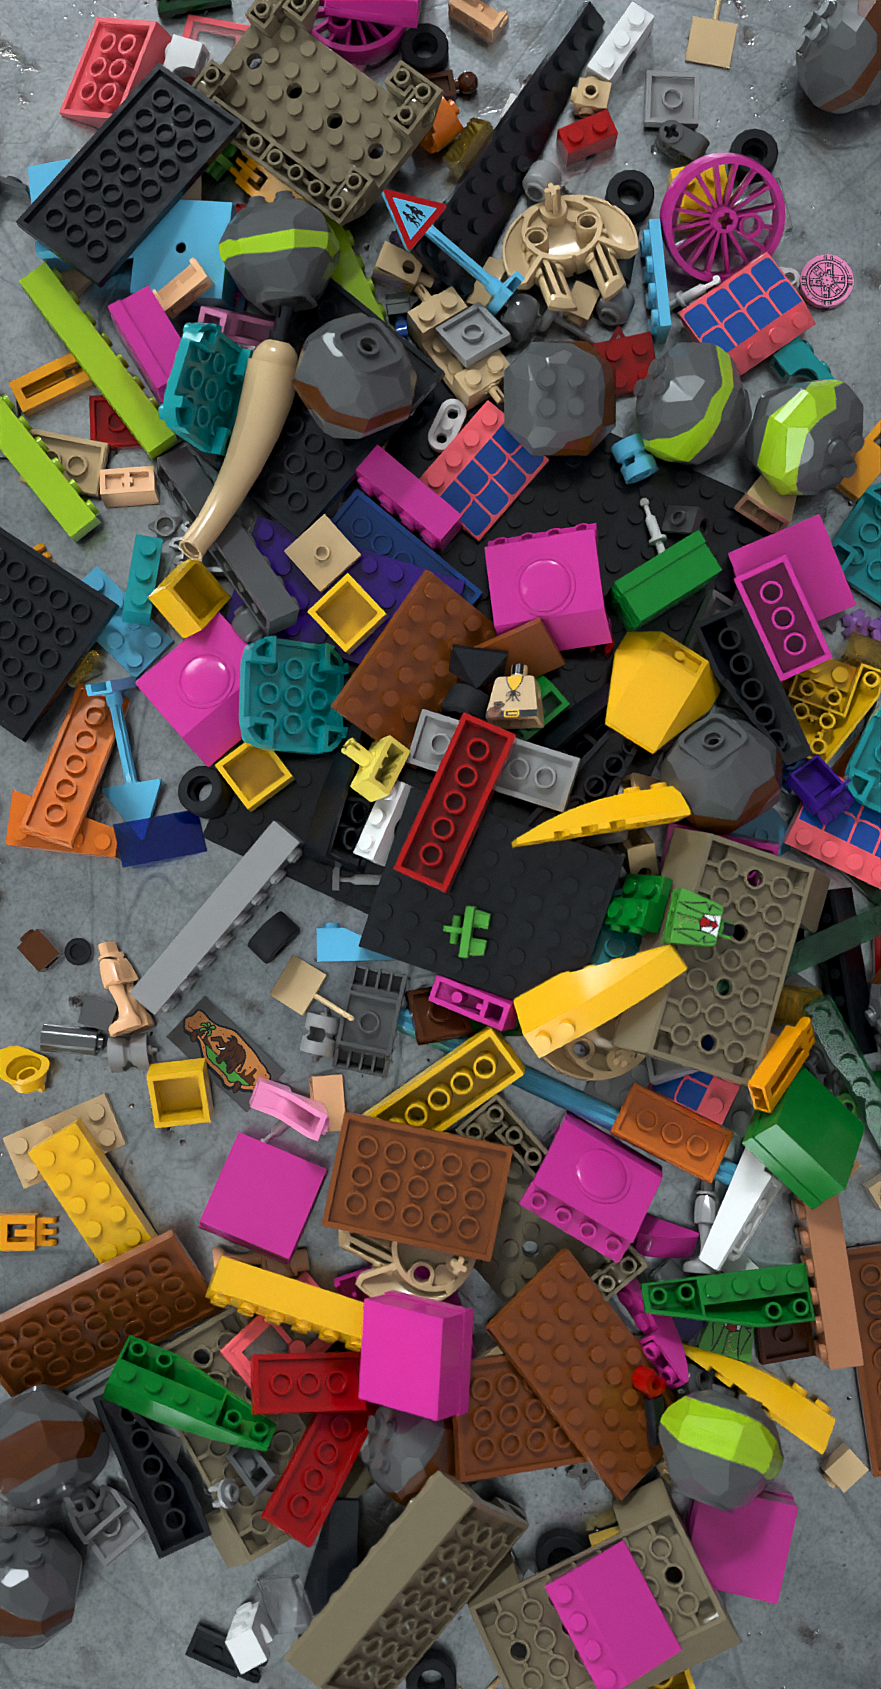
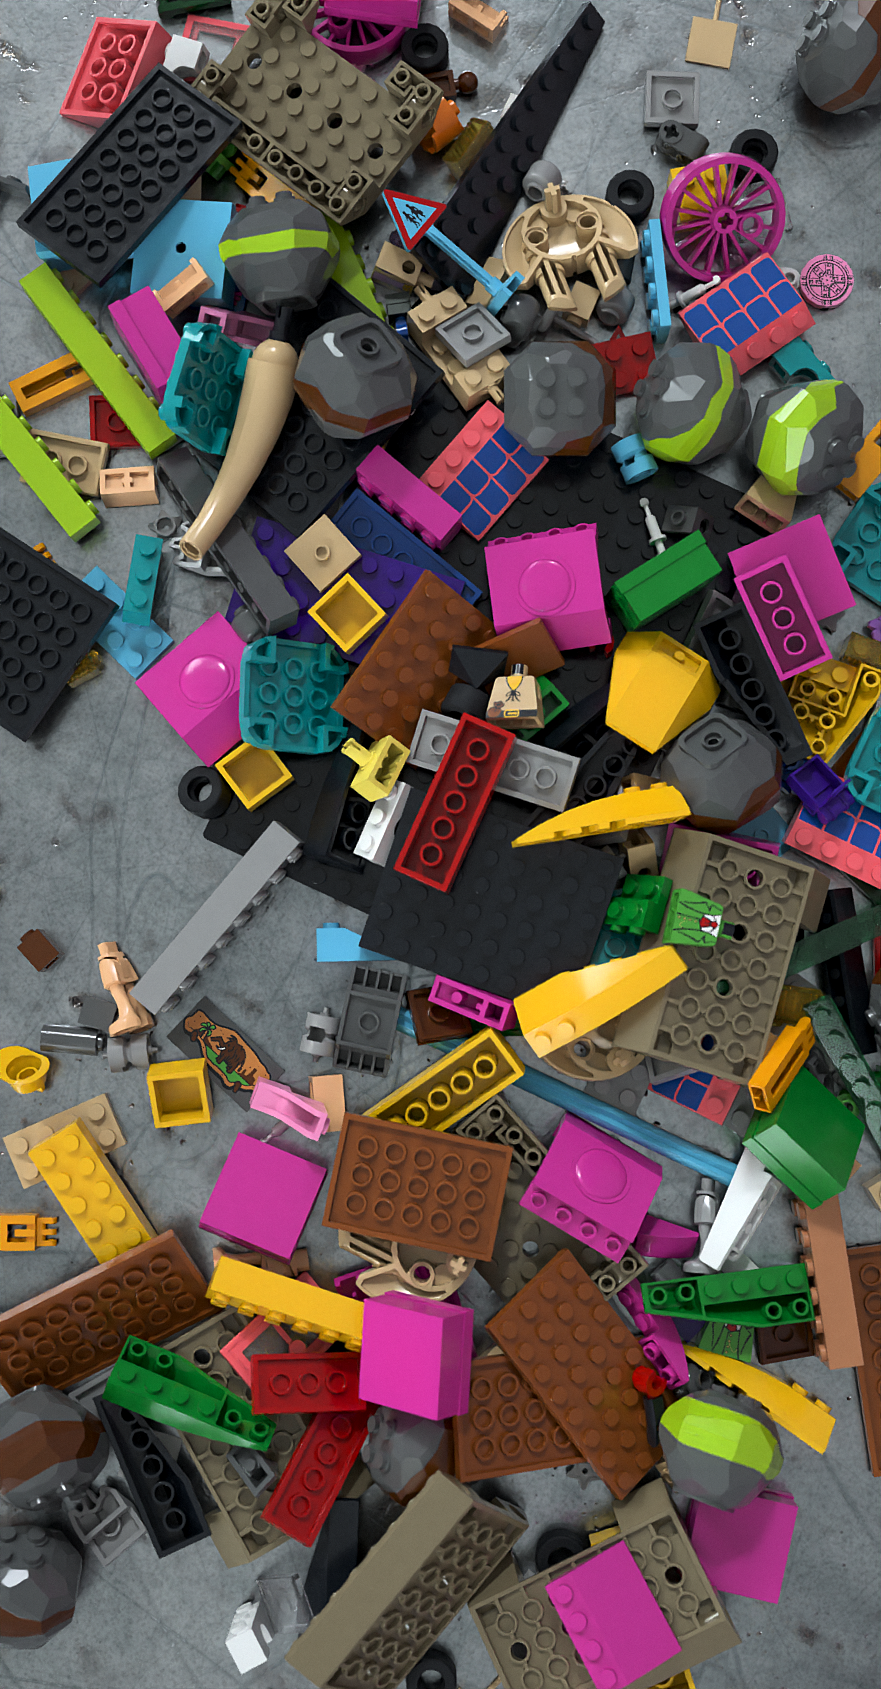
orange wedge [5,790,124,859] -> none
orange tile [19,683,131,849] -> none
black tile [64,938,94,966] -> none
medium azure piece [86,676,163,840] -> none
clear blue piece [113,811,207,868] -> none
yellow piece [148,558,231,639] -> none
black hinge [185,1625,268,1683] -> none
light grey plate [208,1478,240,1509] -> none
black tyre [247,911,300,964] -> none
tan piece [269,955,354,1021] -> none
light grey piece [332,867,382,891] -> none
white plate [428,399,466,453] -> none
bright green hips [443,905,491,958] -> none
red brick [556,109,618,167] -> none
tan brick [570,76,612,119] -> none
white arch [585,1,655,89] -> none
orange tile [609,1082,734,1184] -> none
tan brick [820,1442,869,1493] -> none
medium lavender plant [841,608,871,642] -> none

